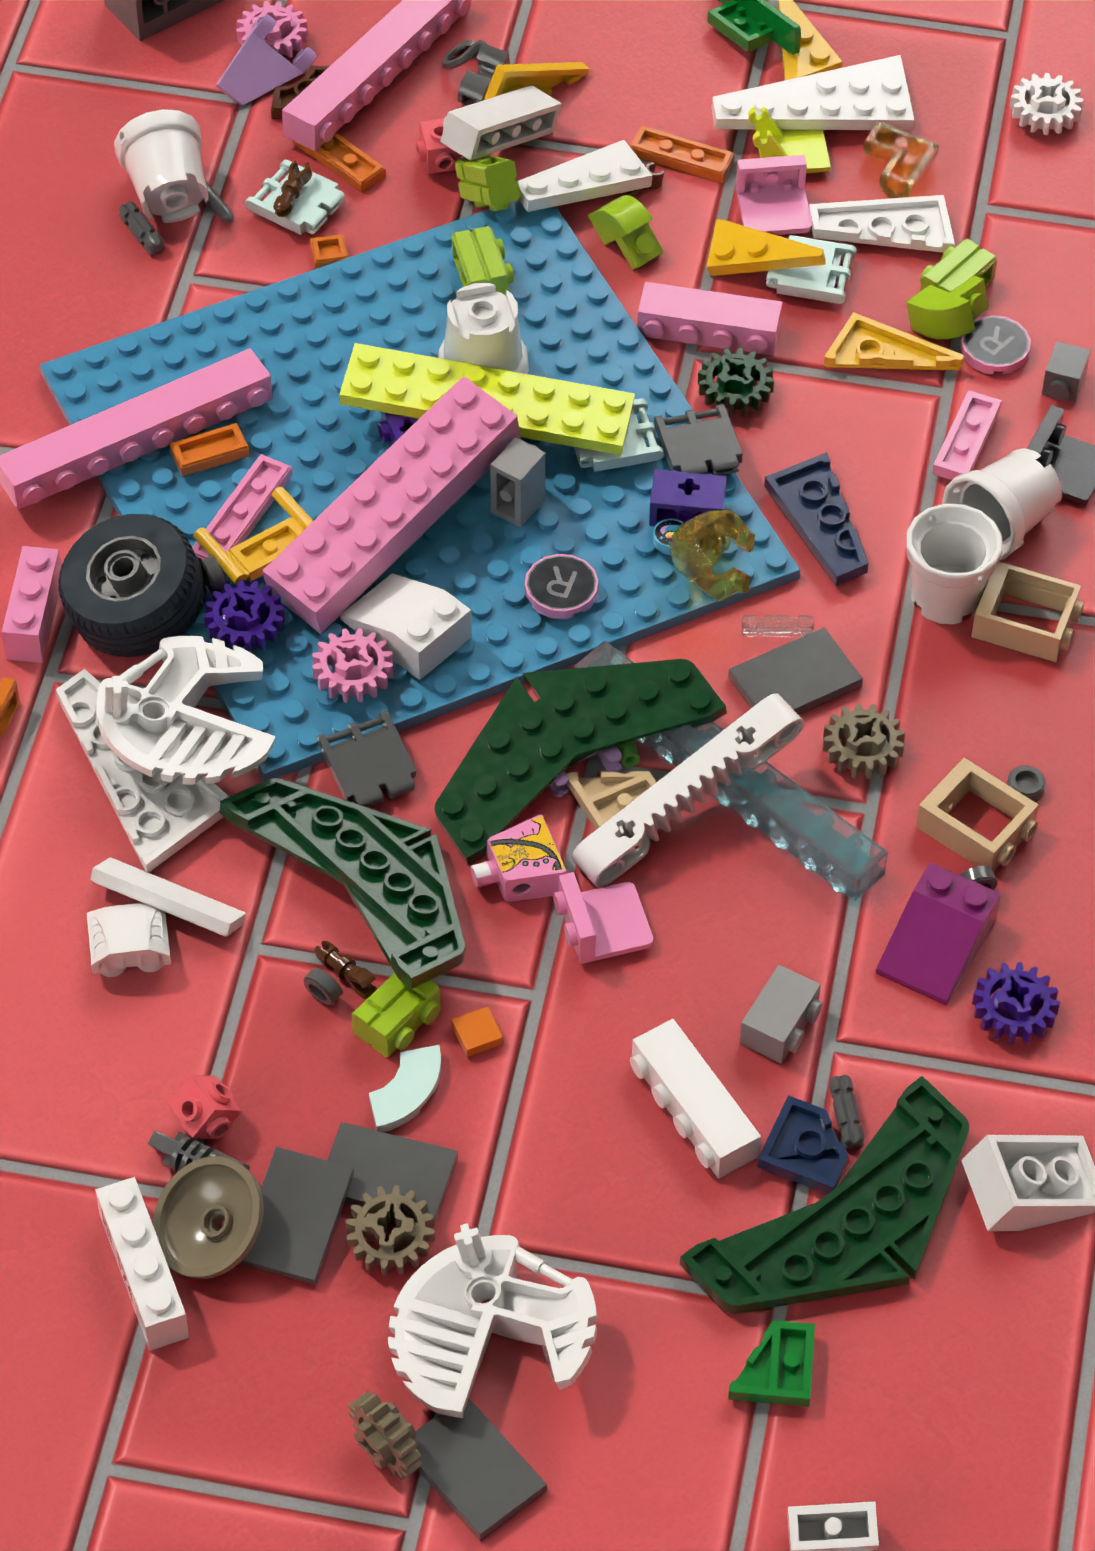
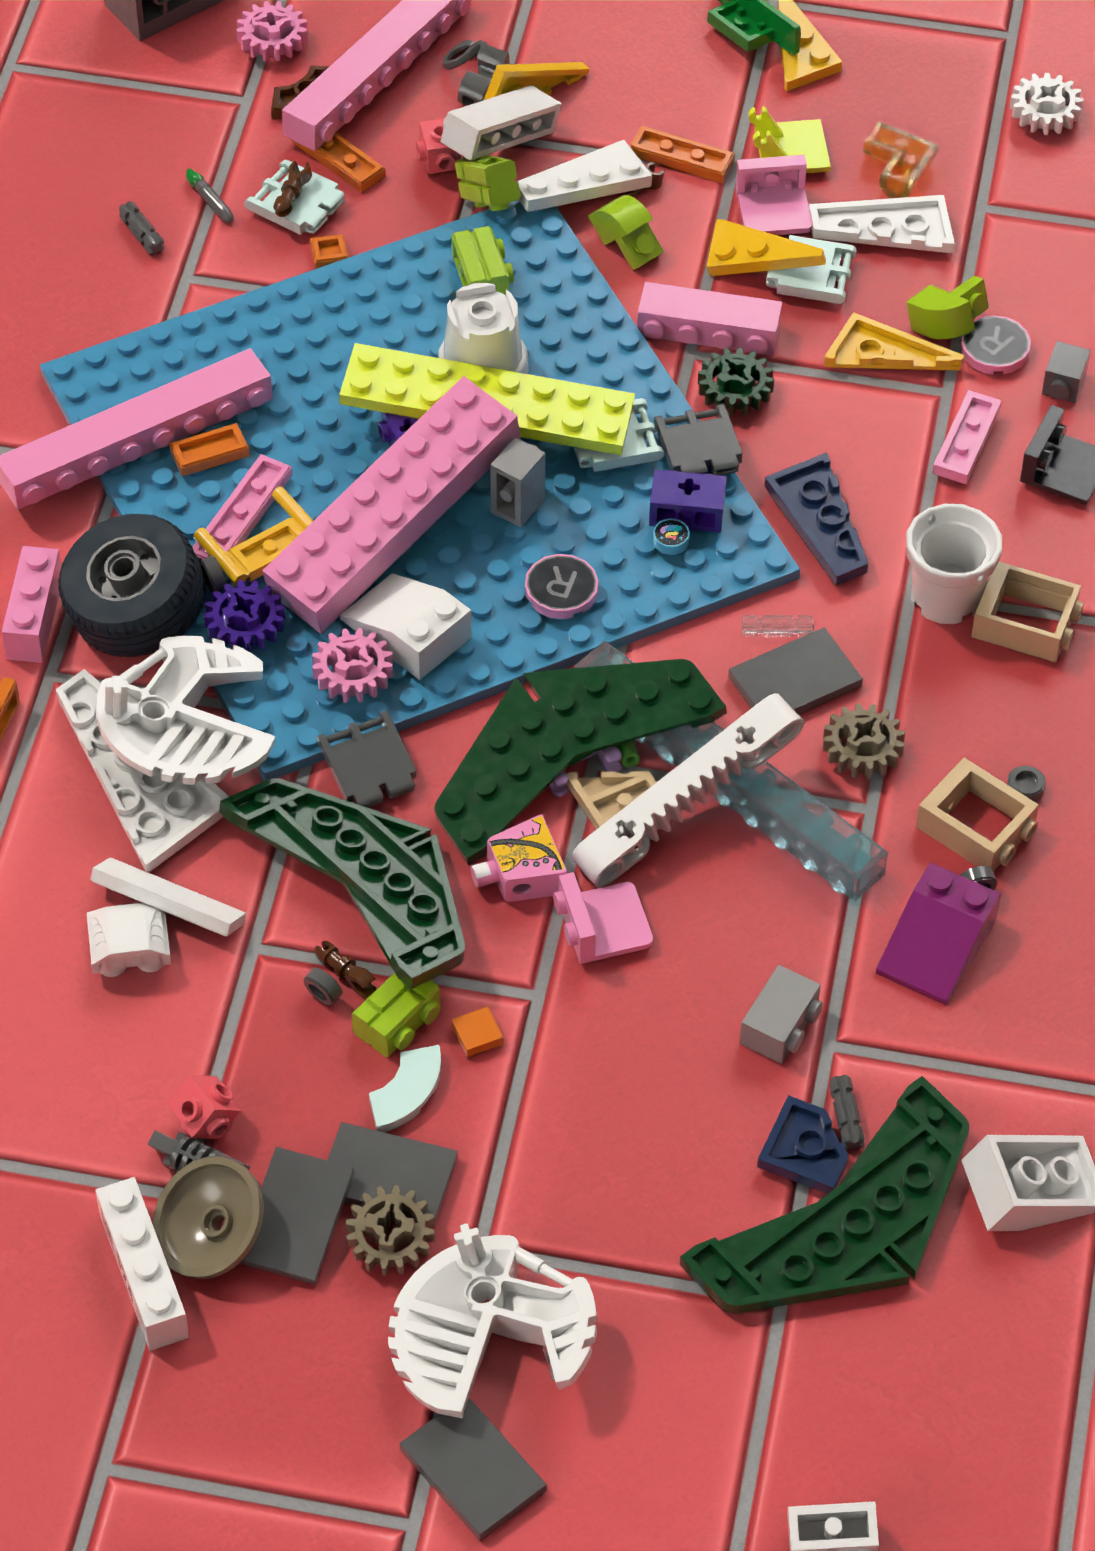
white piece [114,109,208,223] -> none
lavender flag [215,14,317,106] -> none
dark tan gear [348,1391,423,1480] -> none
white brick [630,1019,761,1179] -> none
clear yellow piece [670,510,755,601] -> none
white wing [711,55,914,130] -> none
green wing [728,1320,815,1407] -> none
lime brick [920,238,997,292] -> none
white piece [942,448,1062,560] -> none
dark purple gear [972,962,1060,1044] -> none

